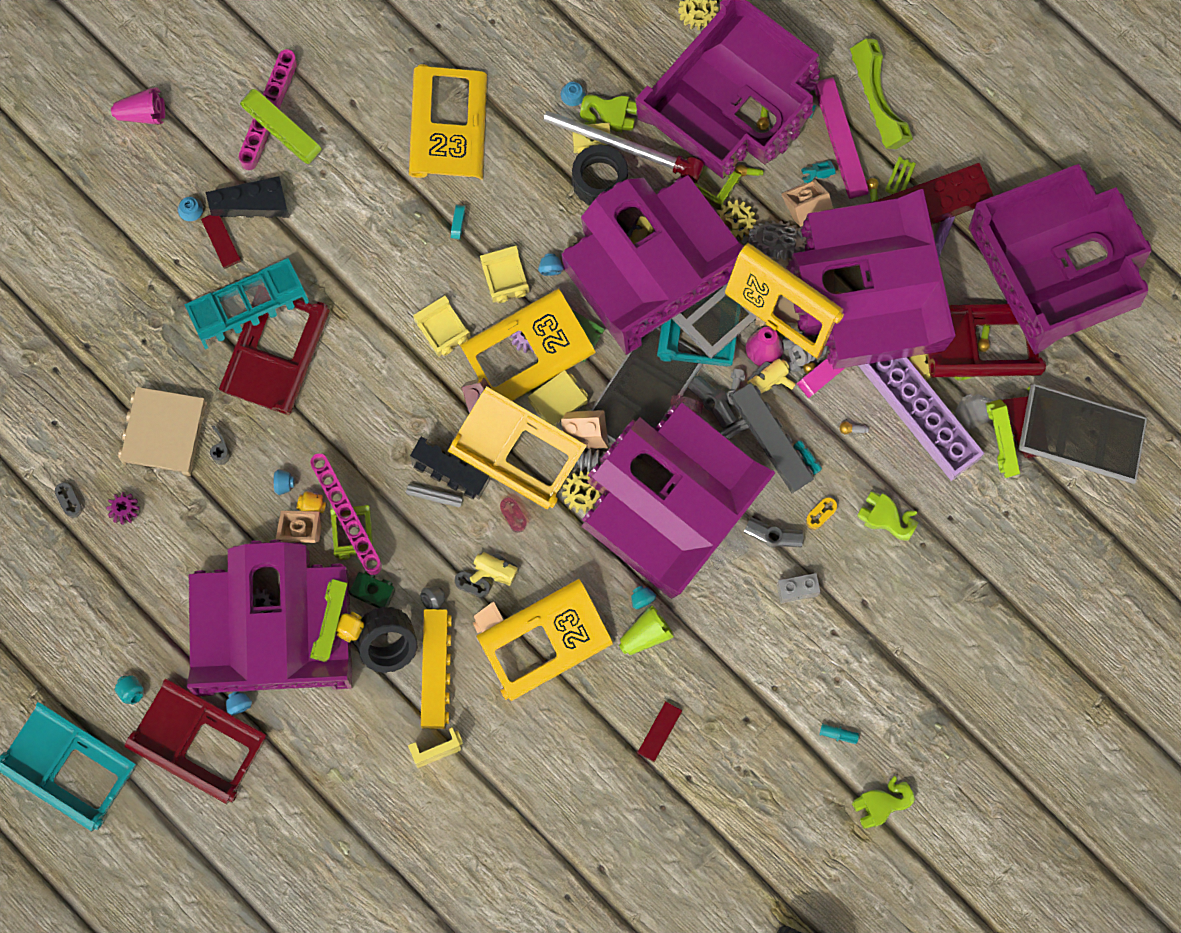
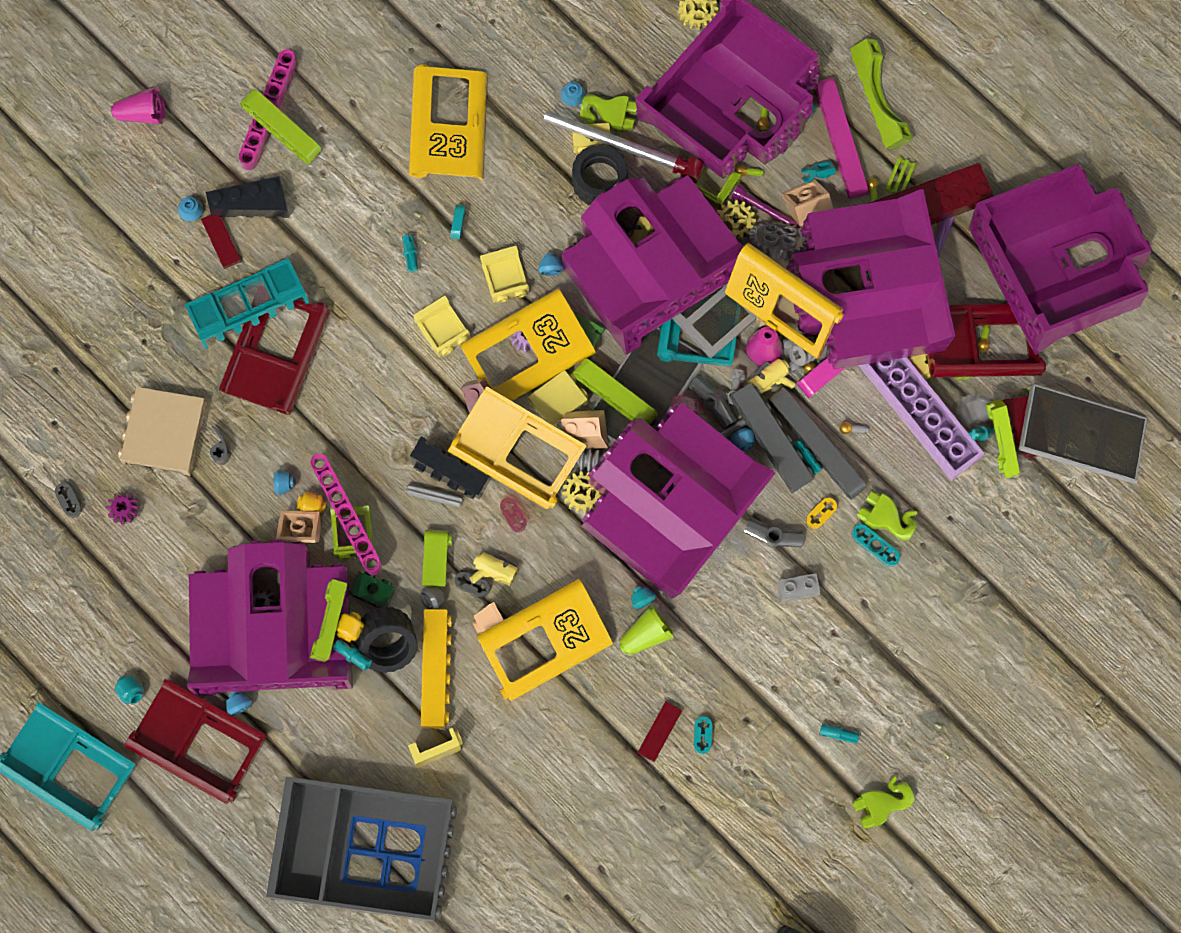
none -> dark grey panel [266,777,457,923]
none -> teal pin [333,639,372,671]
none -> teal axle [402,235,418,273]
none -> lime door [422,530,452,587]
none -> lime beam [573,358,658,425]
none -> teal beam [693,716,712,755]
none -> dark azure cone [730,428,755,452]
none -> magenta piece [731,184,801,228]
none -> dark grey beam [768,388,867,500]
none -> teal beam [851,524,900,567]
none -> teal axle [969,426,994,441]

